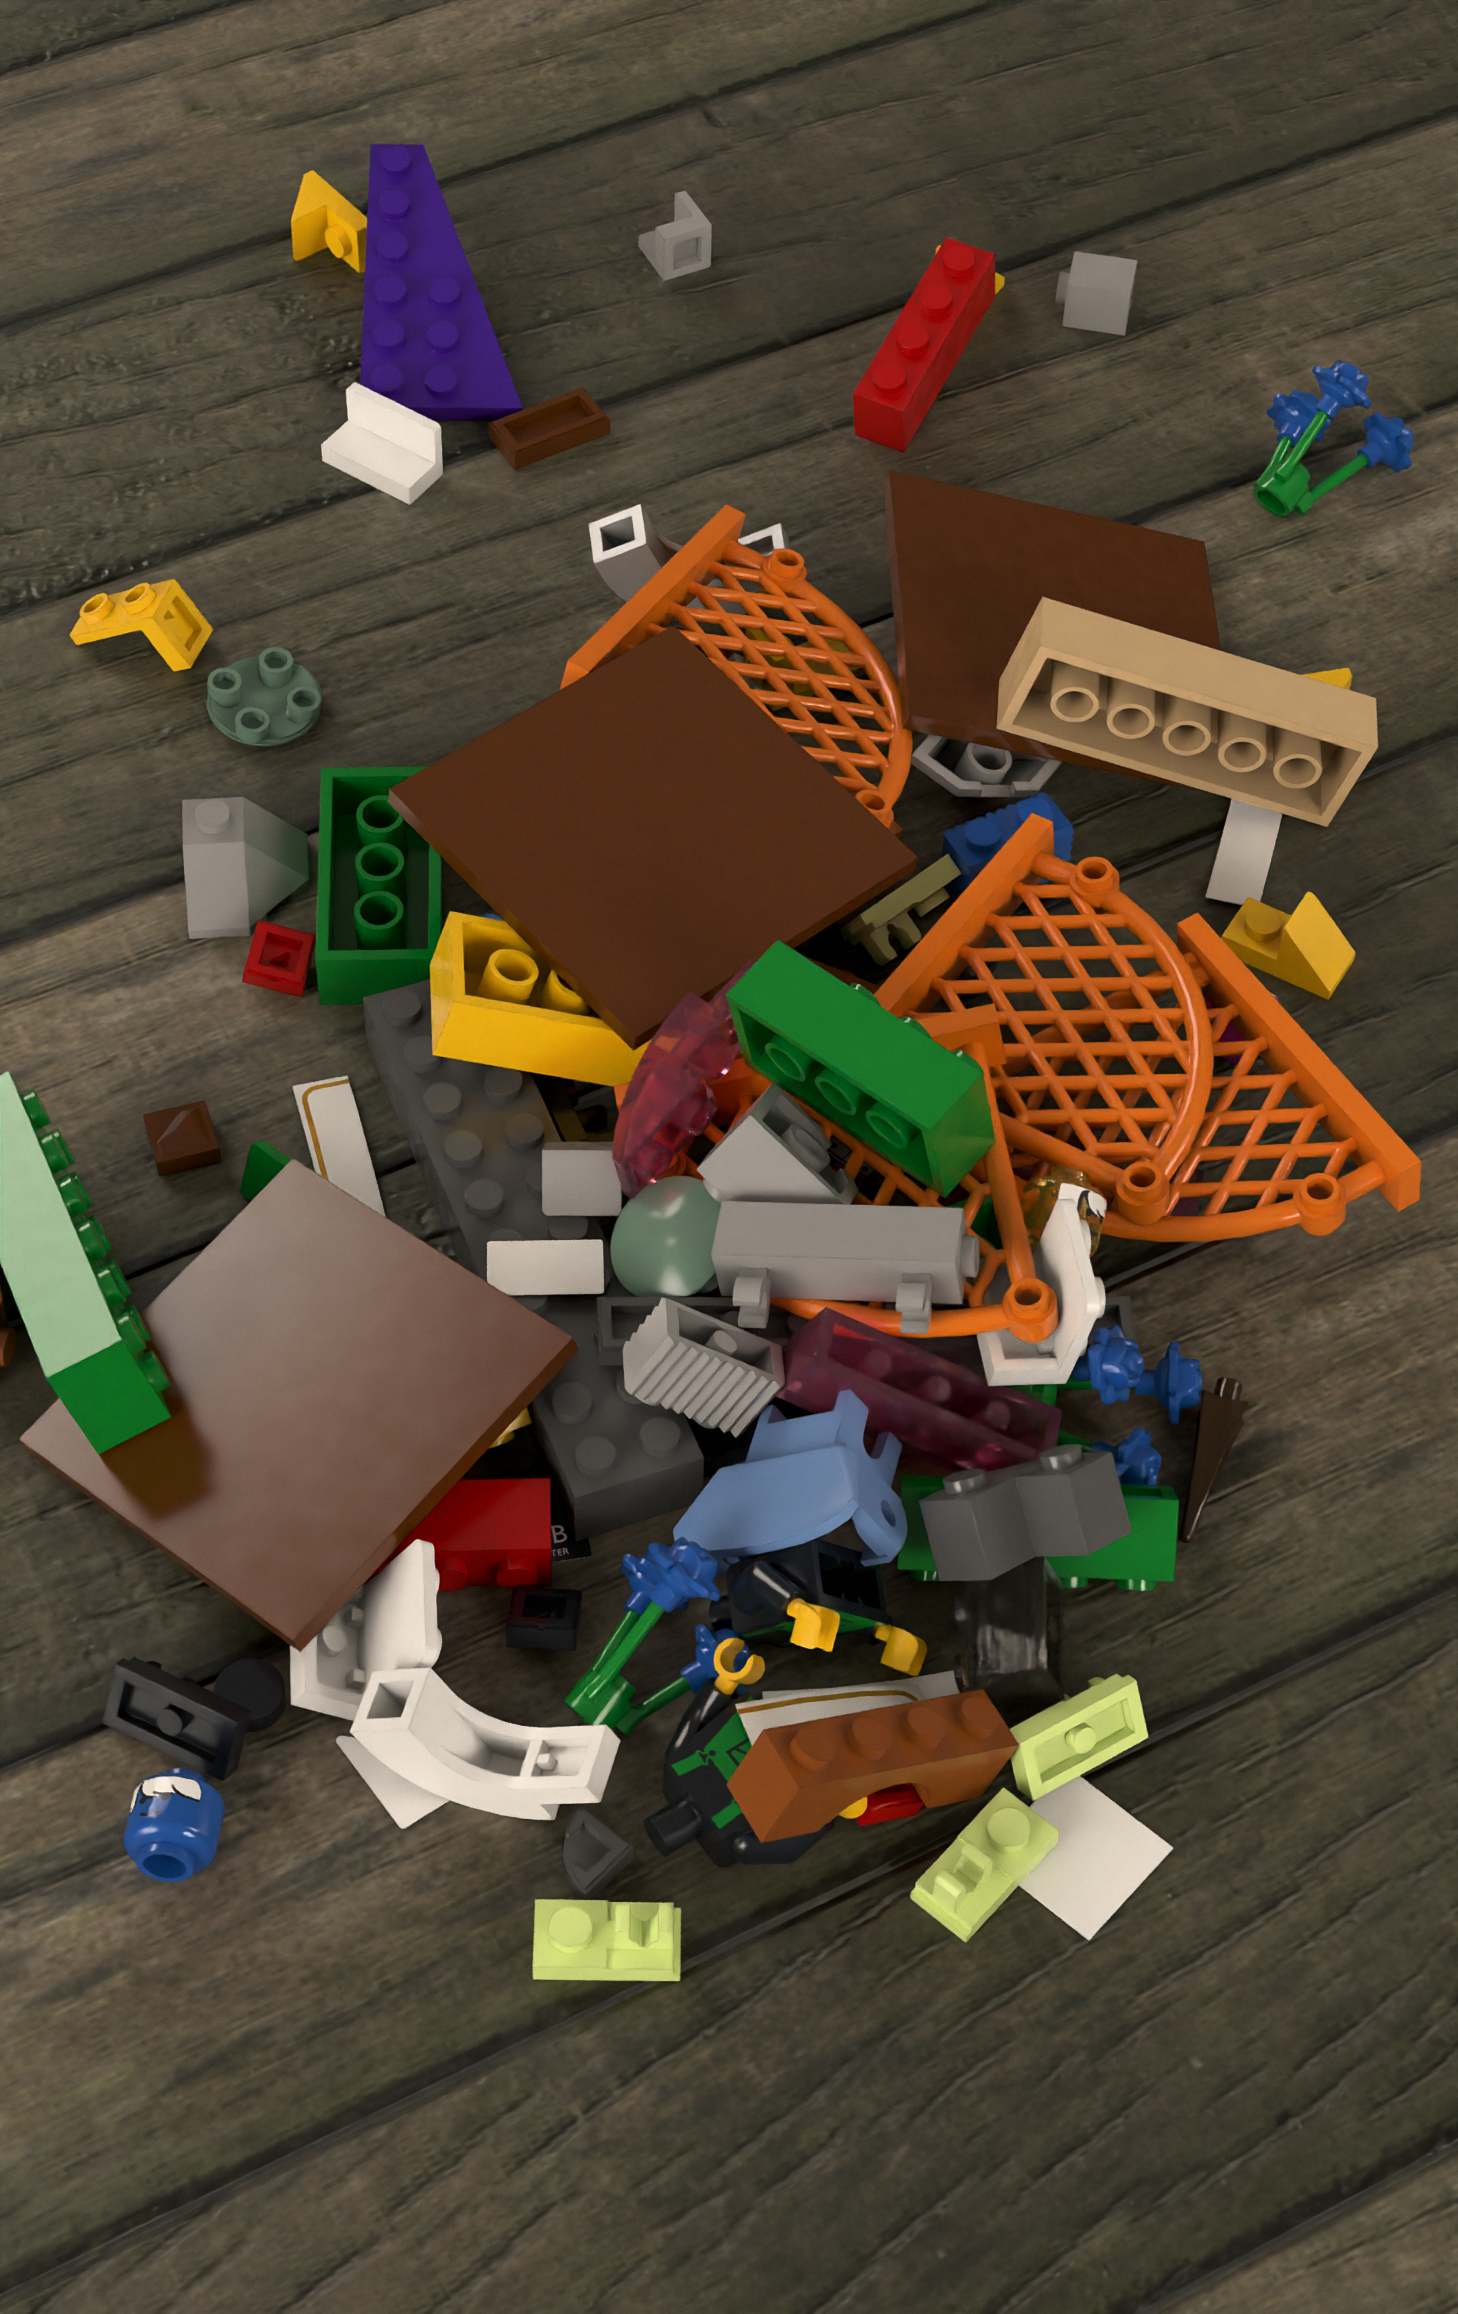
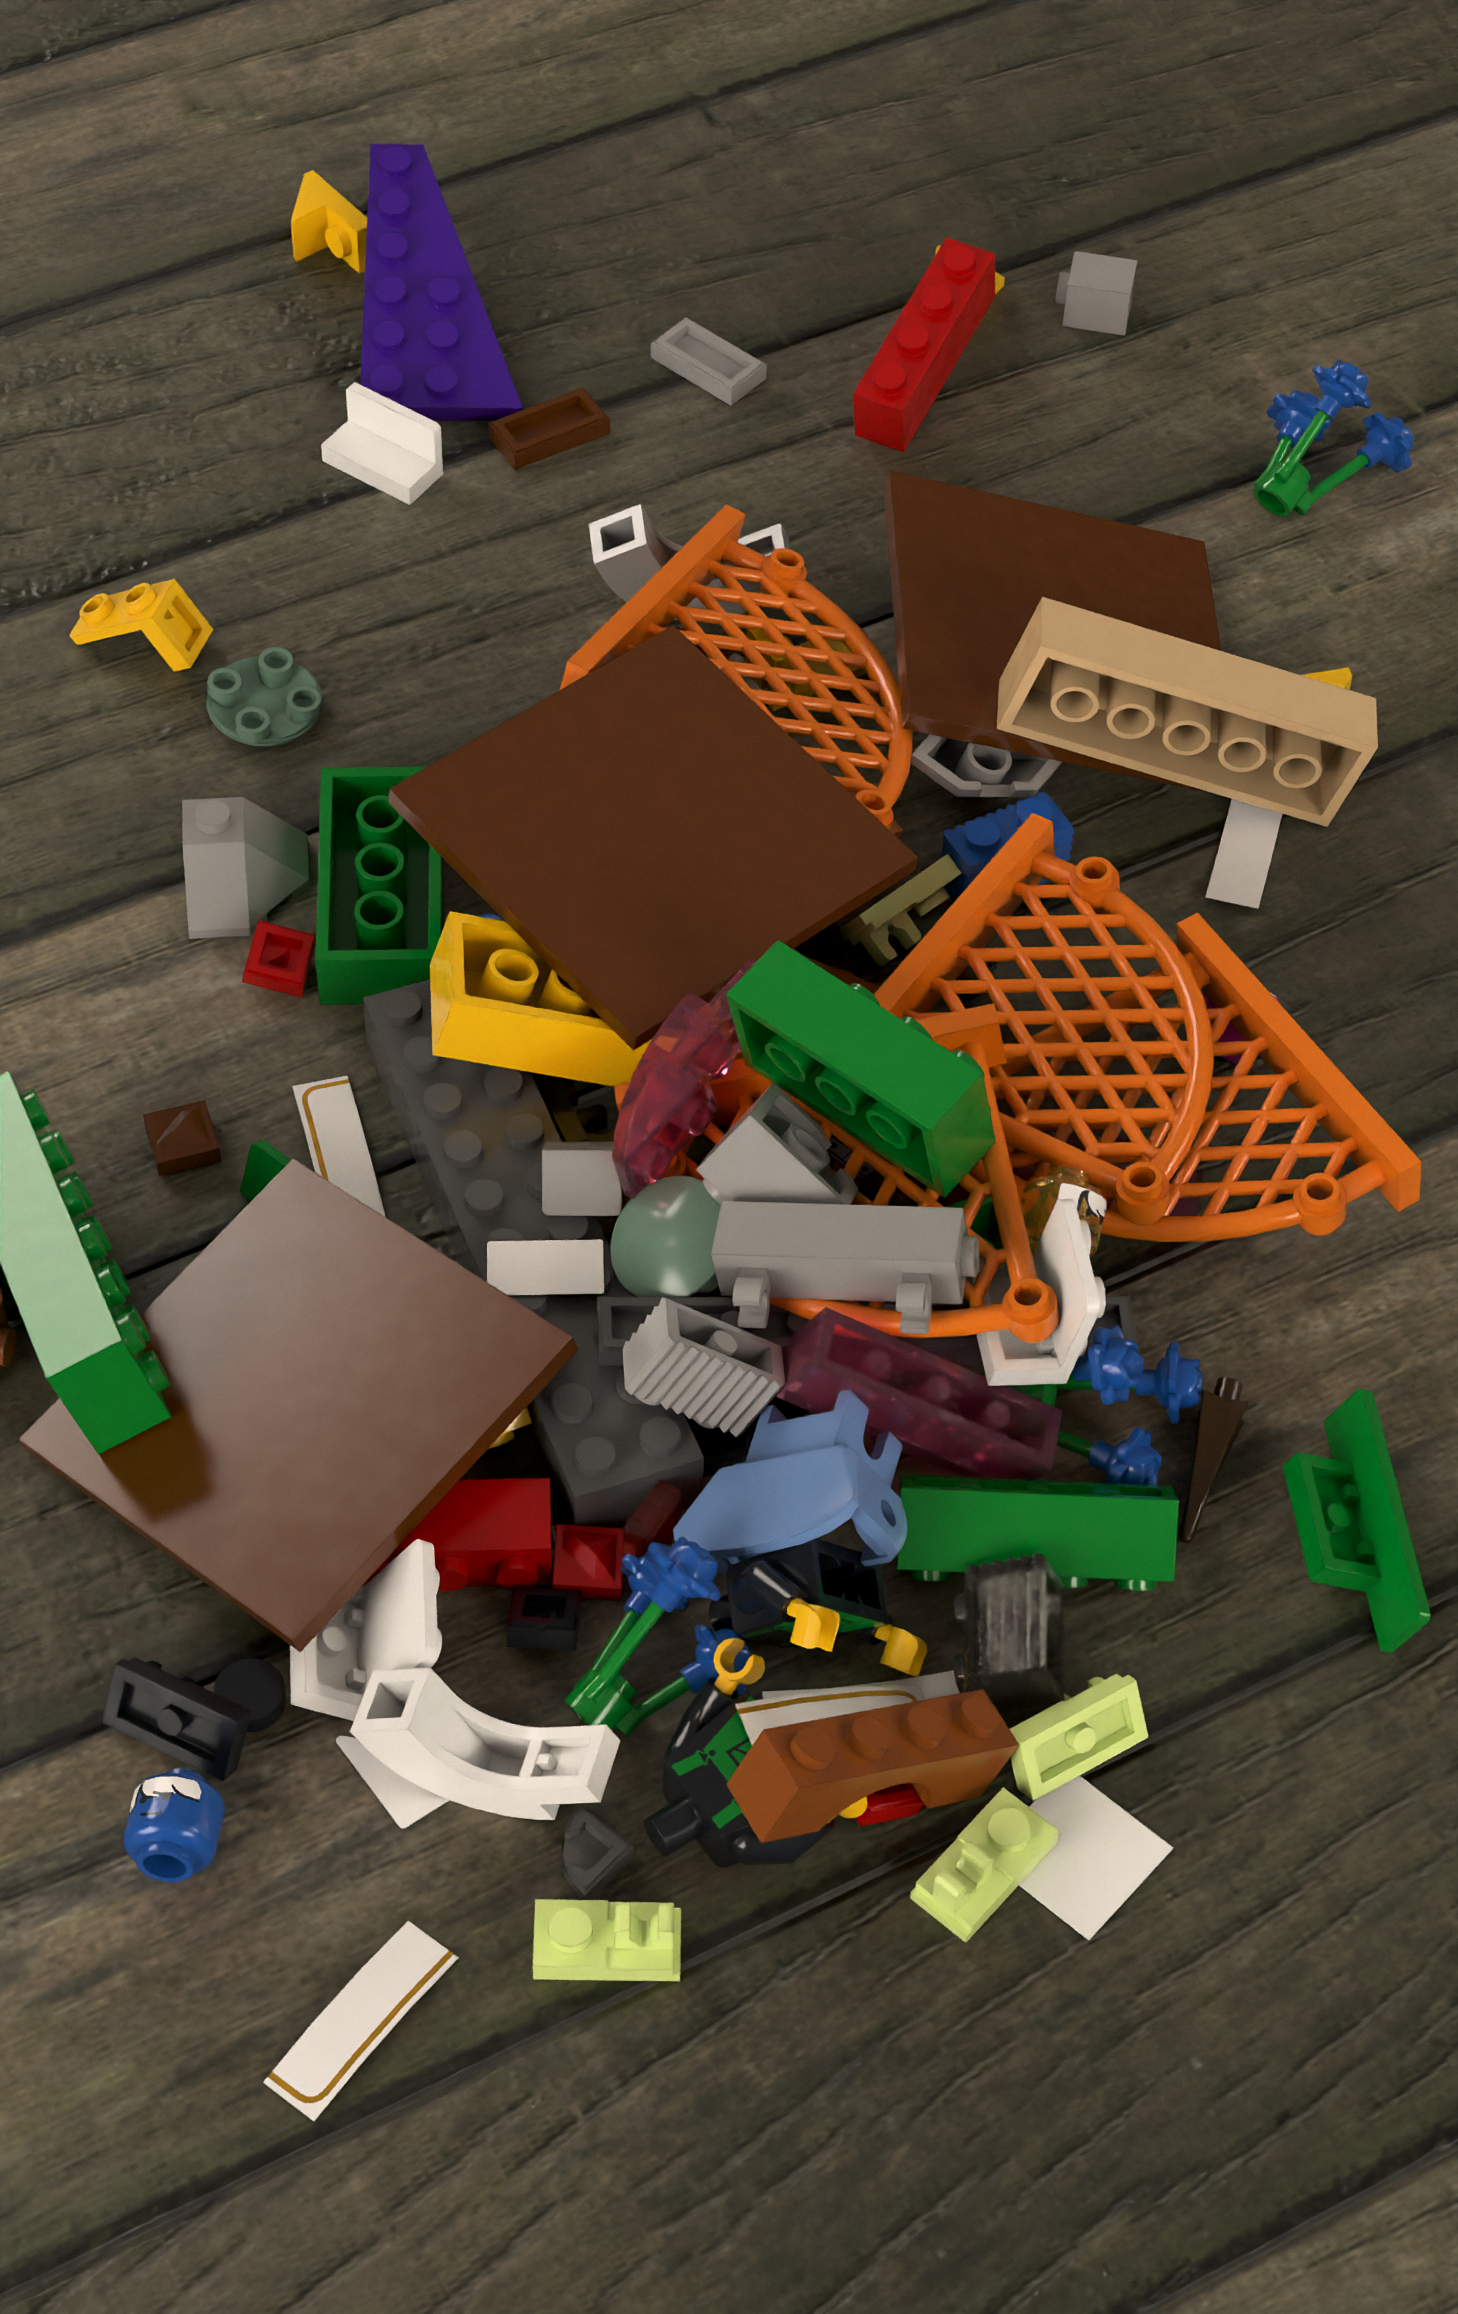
light grey panel [638,190,712,281] -> none
dark grey brick [919,1444,1132,1581] -> none
yellow slope [1221,891,1356,1000] -> none
none -> white sticker [263,1921,458,2121]
none -> red tile [552,1524,625,1601]
none -> clear red tile [623,1479,682,1558]
none -> light grey tile [651,317,767,406]
none -> green bracket [1282,1388,1431,1653]

